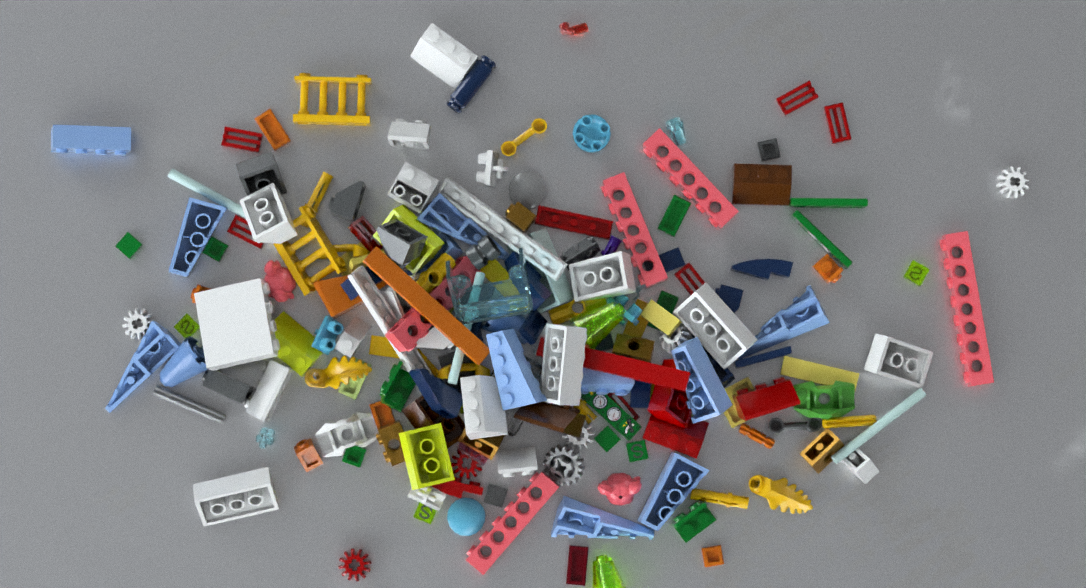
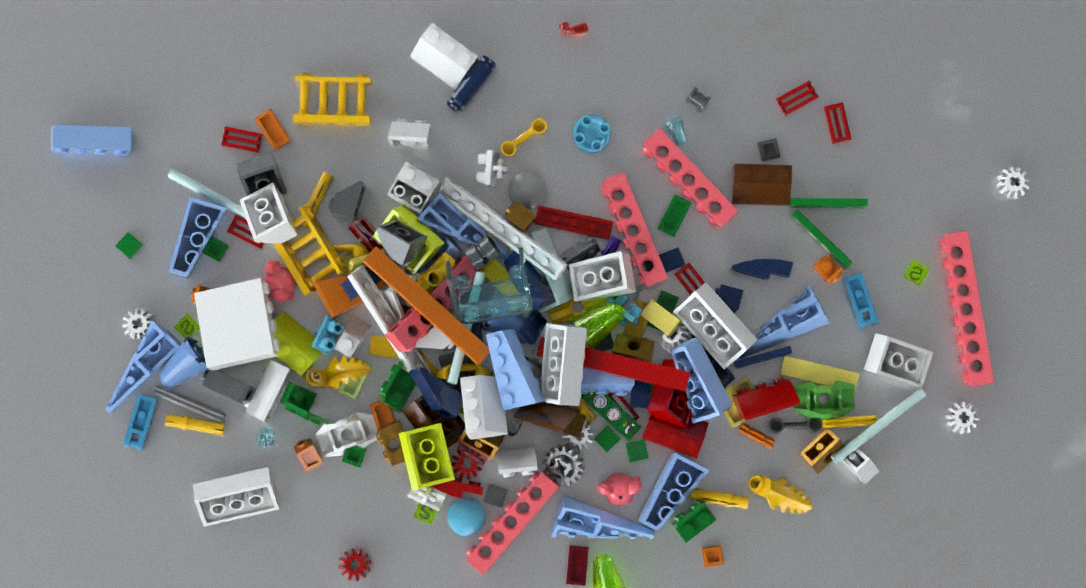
none -> dark azure plate [123,394,158,451]
none -> yellow pin [165,414,225,436]
none -> green bracket [279,381,330,425]
none -> dark grey bush [686,87,711,112]
none -> dark azure plate [843,273,879,330]
none -> white gear [946,401,979,434]

